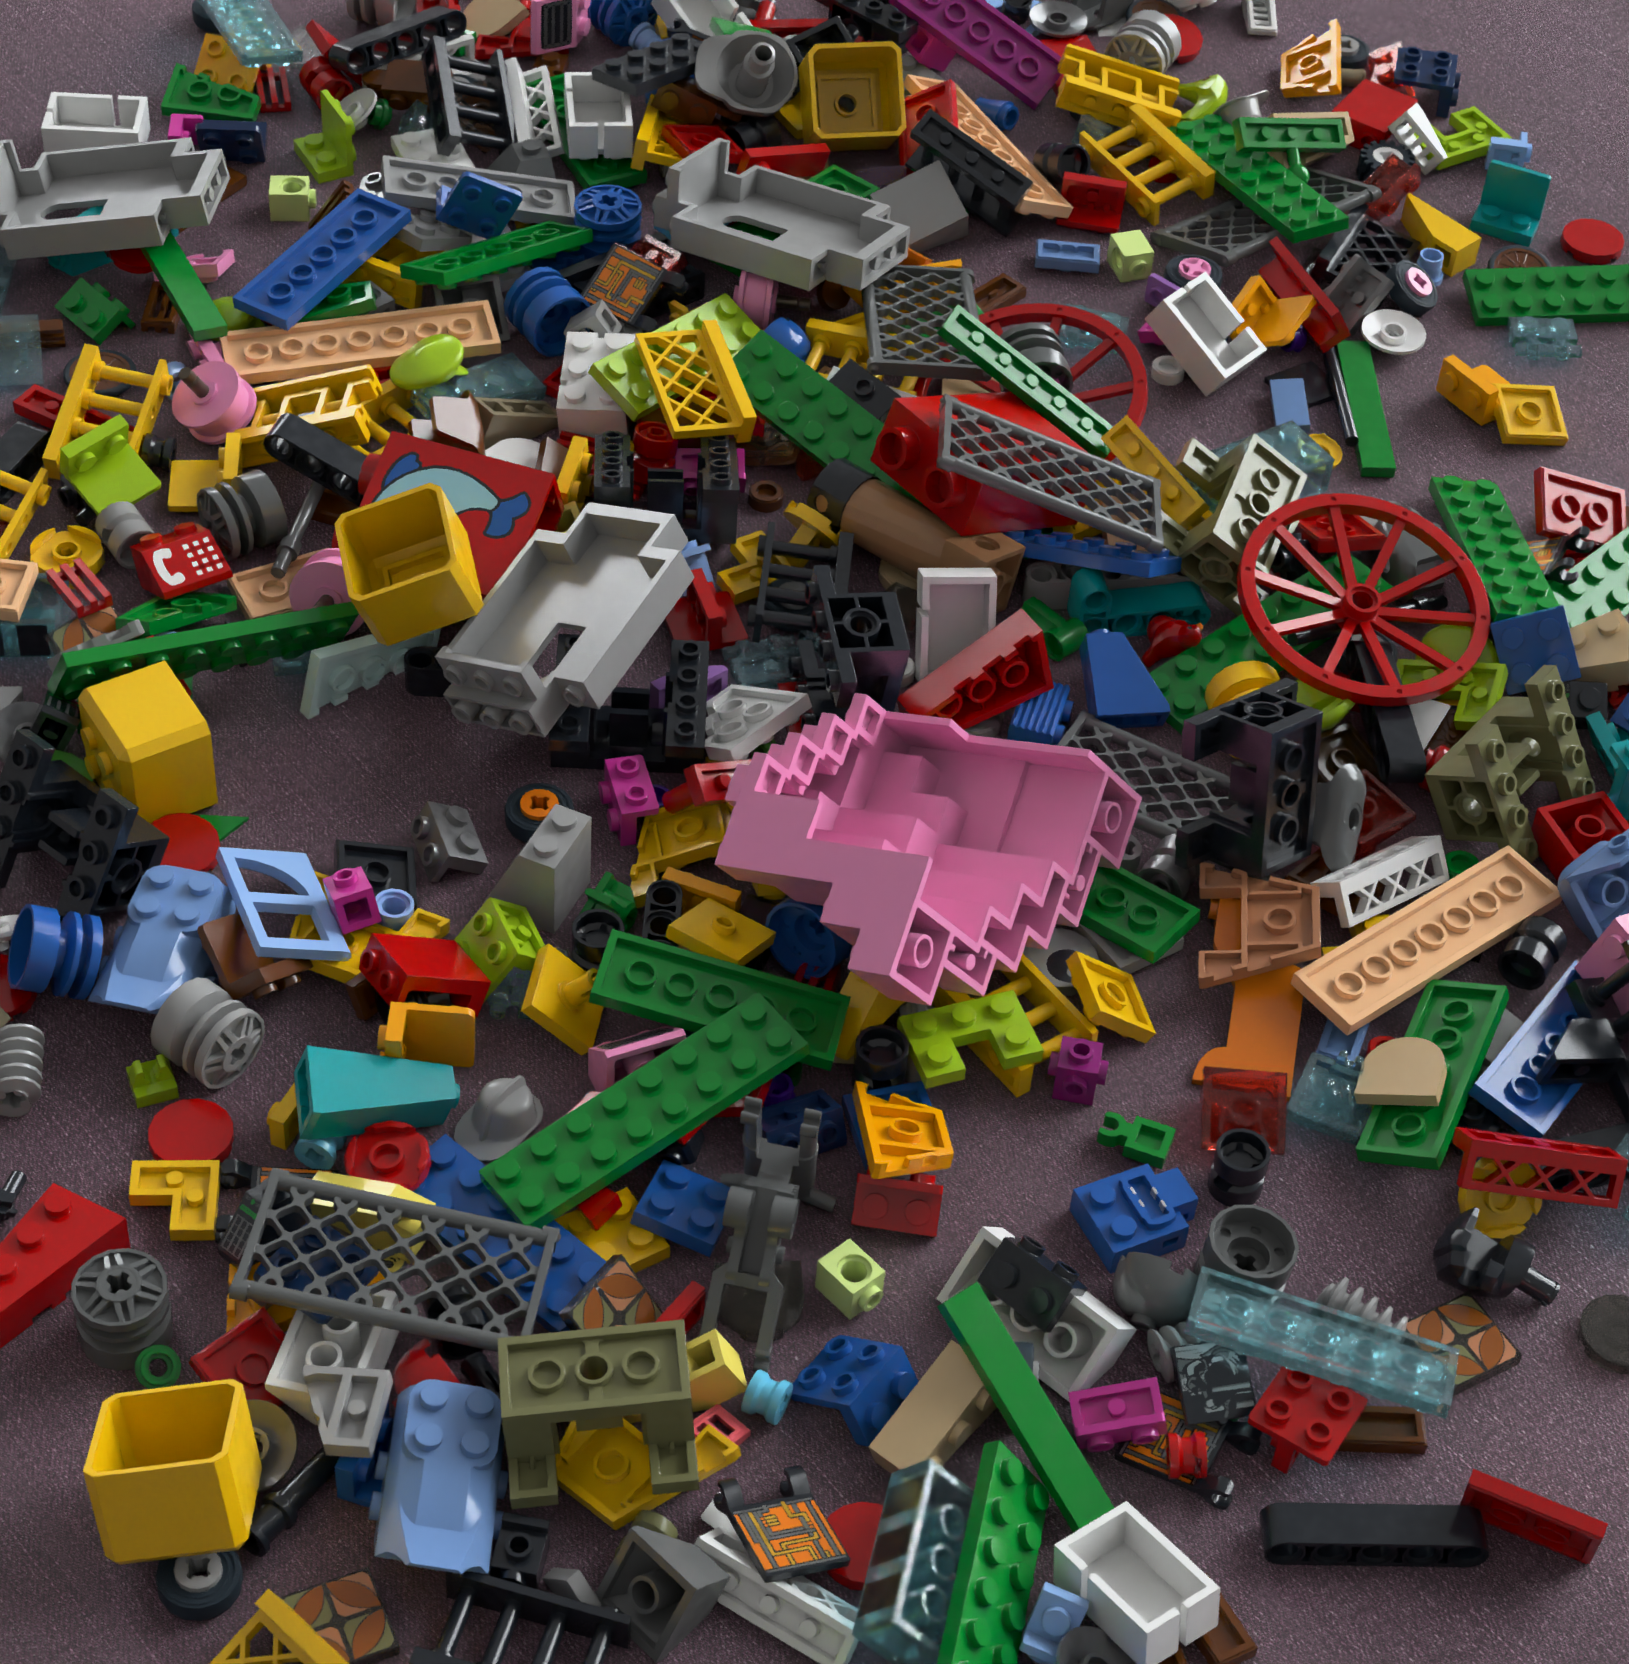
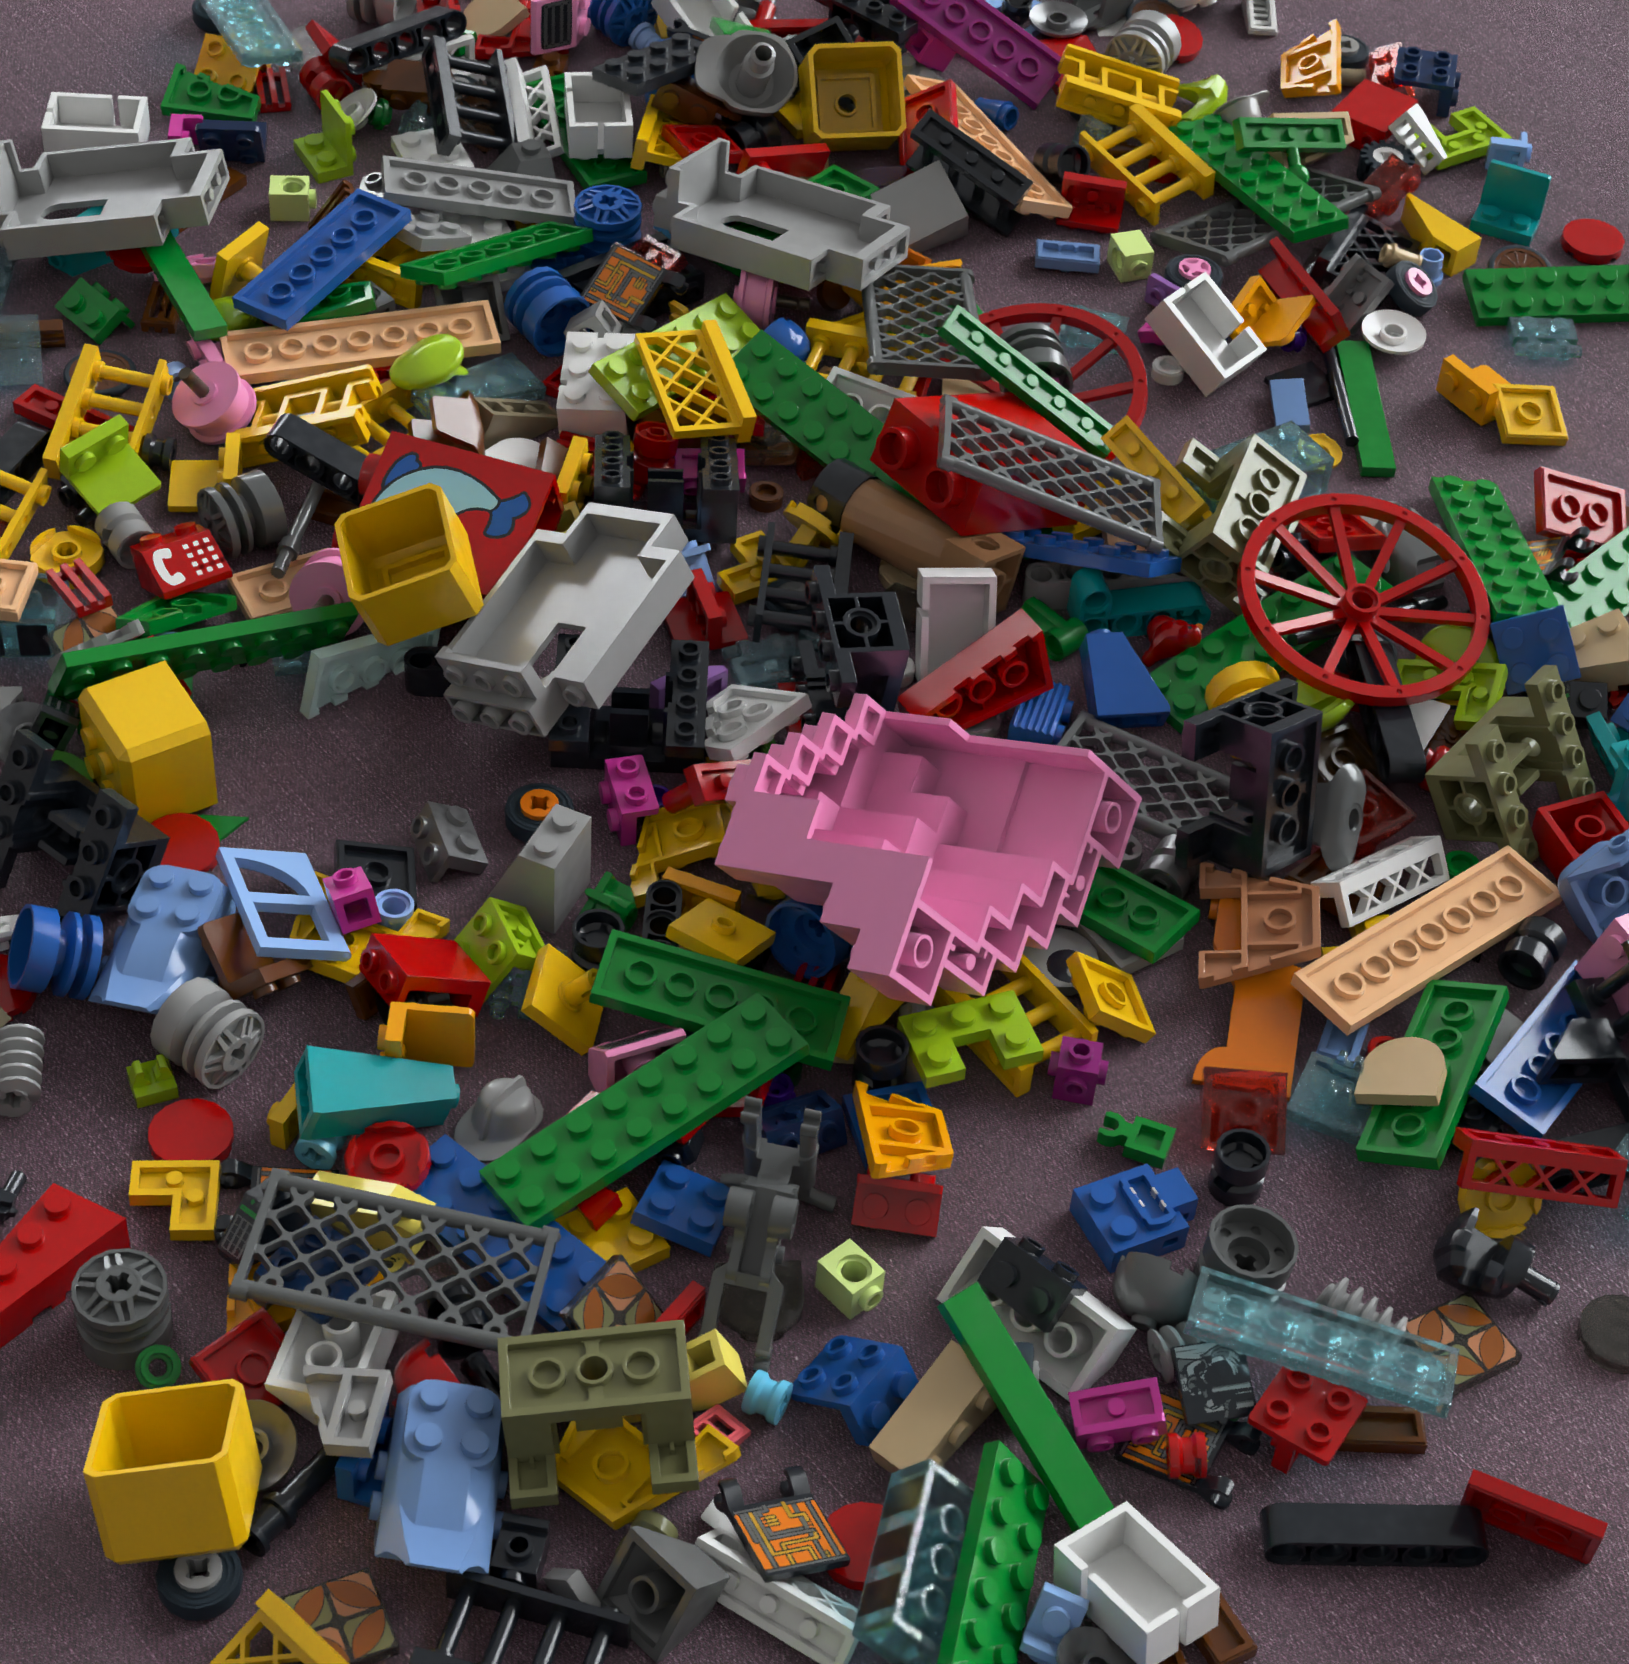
blue bracket [436,172,522,239] -> none
black plate [829,358,902,423] -> none
reddish brown tile [974,273,1027,313] -> none
none -> yellow tile [209,221,269,300]
none -> tan pin [1379,243,1422,268]

